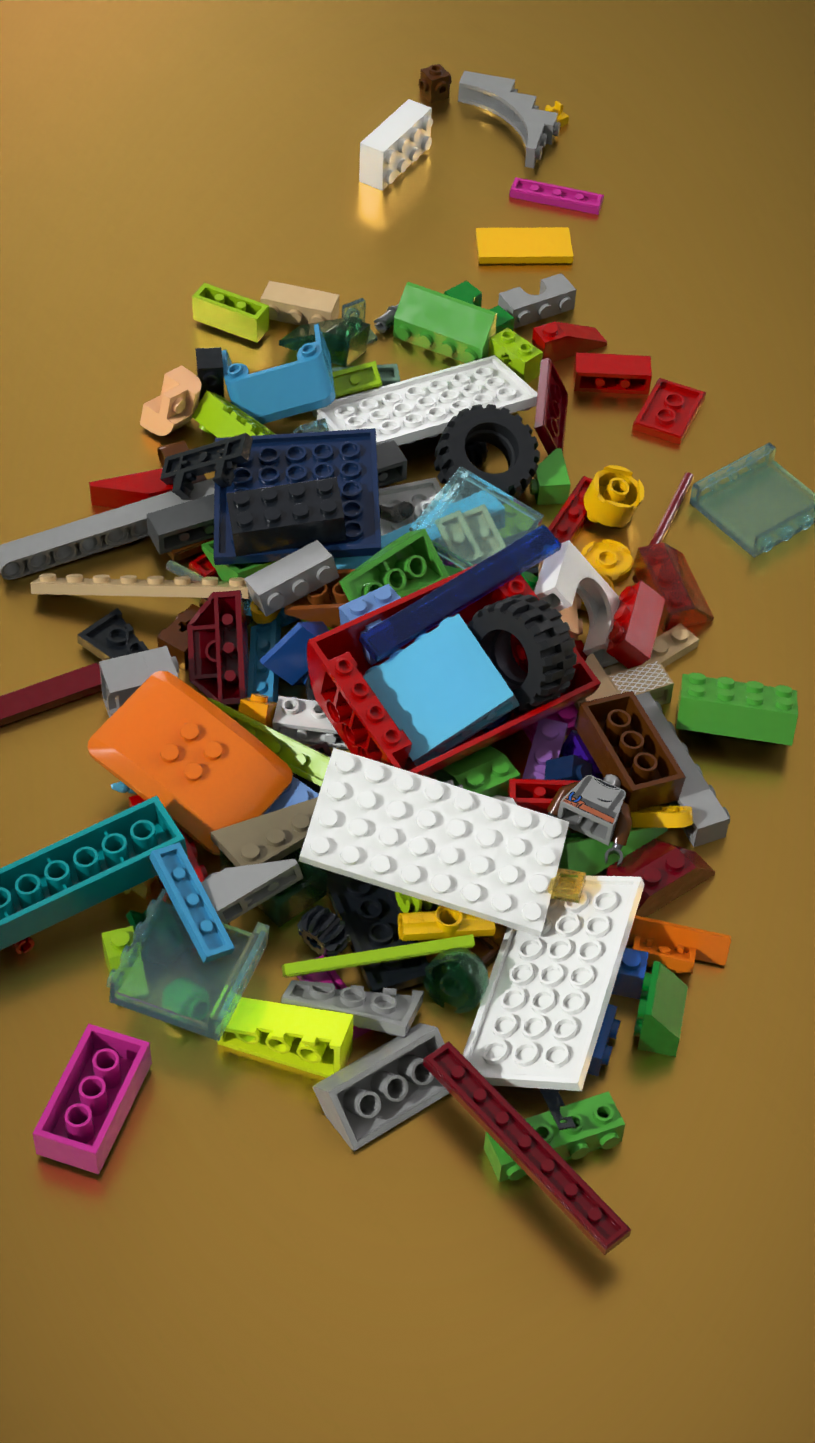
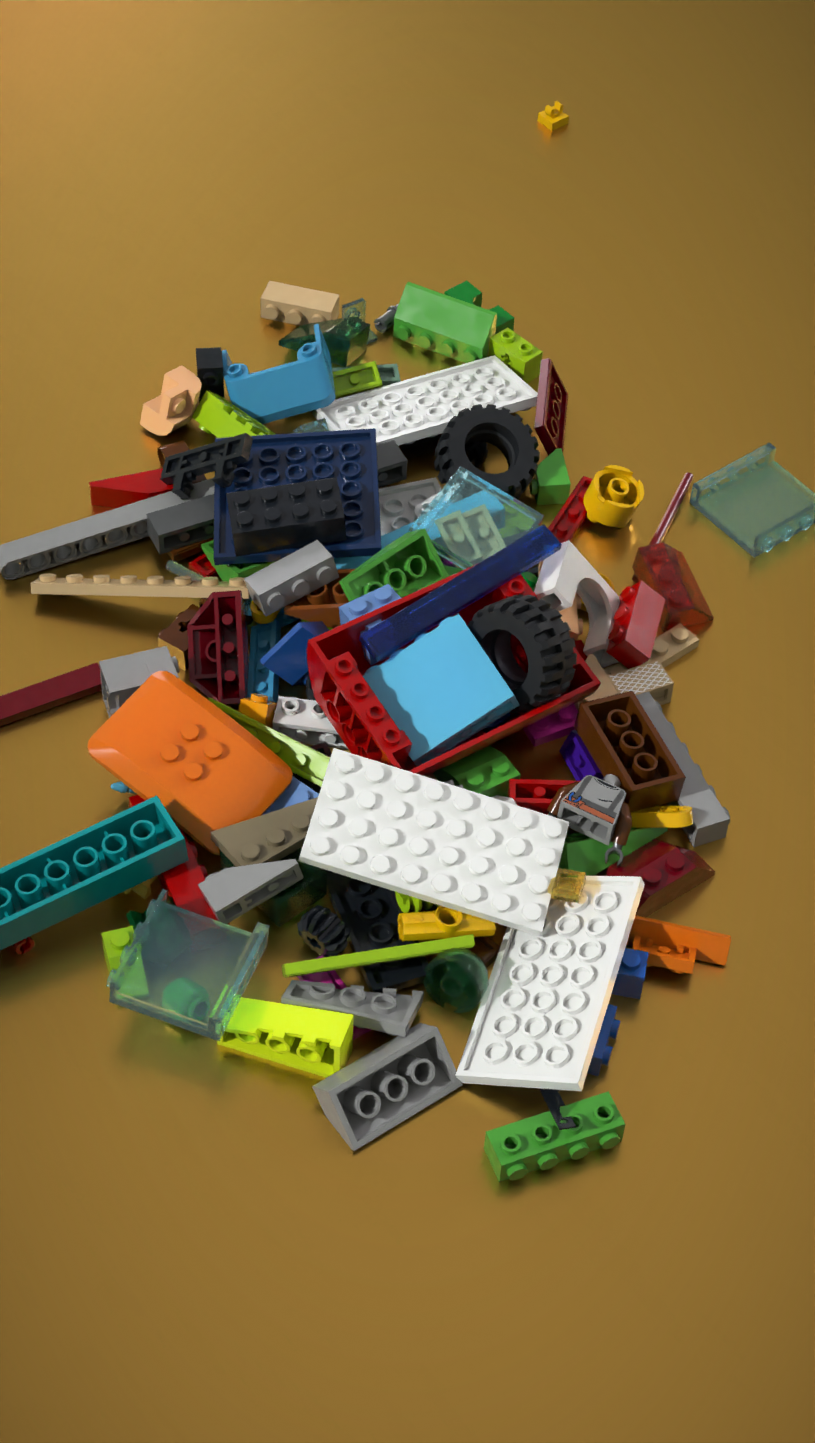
dark pink brick [32,1023,152,1174] -> none
black wing [77,608,149,660] -> none
dark azure plate [149,842,235,963] -> none
lime brick [192,283,269,343] -> none
white brick [359,99,433,191] -> none
clear smoke arm [379,501,414,524] -> none
reddish brown brick [419,64,452,103] -> none
dark red tile [423,1041,631,1256] -> none
light grey arch [458,71,561,168] -> none
yellow tile [475,227,574,264] -> none
light grey arch [498,273,576,328] -> none
dark pink tile [509,177,604,215] -> none
medium lavender plate [522,718,568,780] -> none
red slope [532,321,607,362] -> none
dark blue brick [544,754,592,781] -> none
red brick [574,352,652,395] -> none
yellow tile [581,539,634,584] -> none
red tile [632,378,706,445] -> none
green slope [633,961,688,1057] -> none
bright green brick [676,673,798,746] -> none

